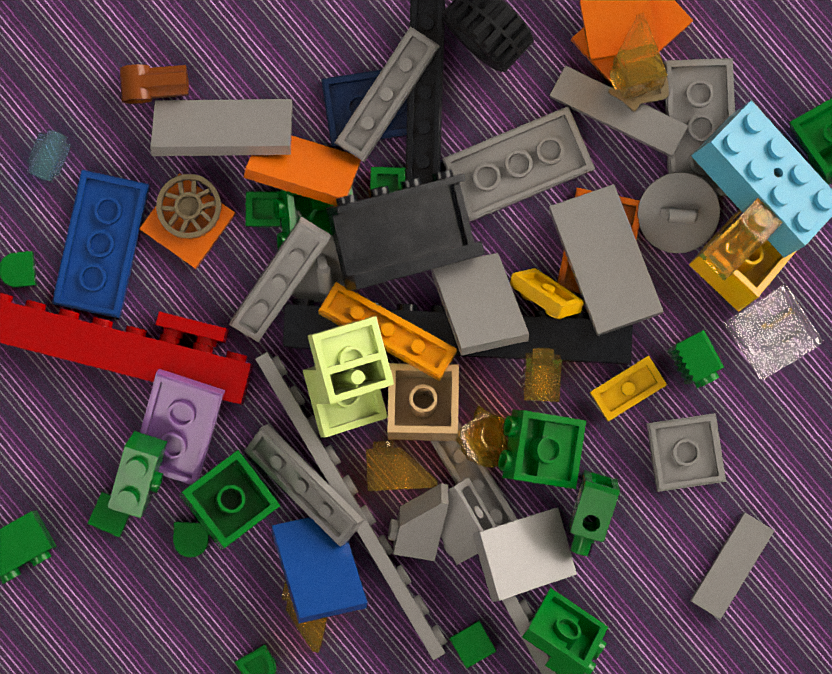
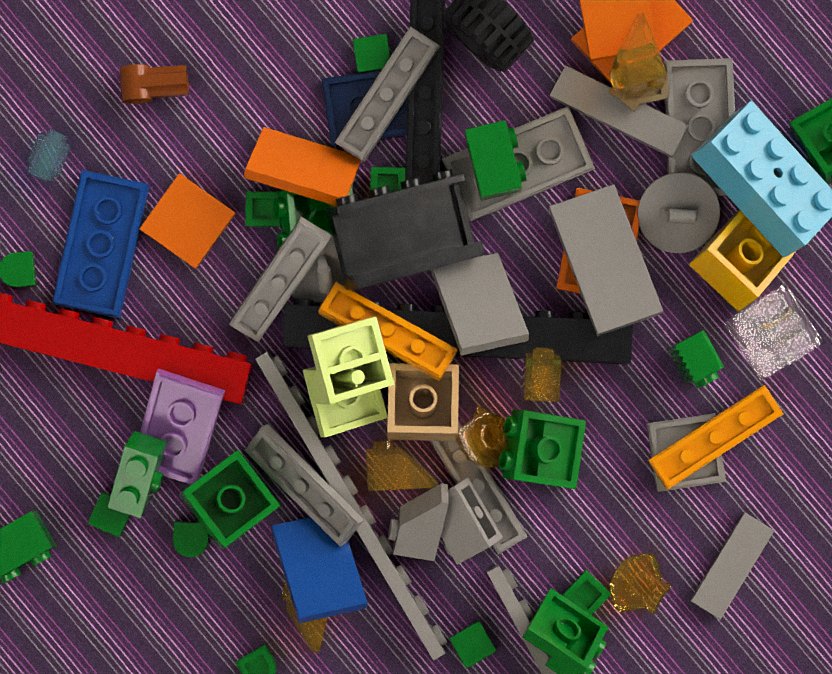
light grey tile [150,99,293,156] -> none
red plate [155,311,229,348] -> none
dark tan wheel [156,174,222,239] -> none
tile [473,507,577,602] -> none
yellow plate [510,268,585,319] -> none
green torso [569,470,620,556] -> none
yellow plate [589,356,667,422] -> none
clear yellow slope [699,198,783,280] -> none
none -> green tile [353,34,390,73]
none -> green brick [464,120,527,201]
none -> green tile [562,569,611,615]
none -> clear yellow animal [610,553,672,614]
none -> light orange tile [647,385,784,490]

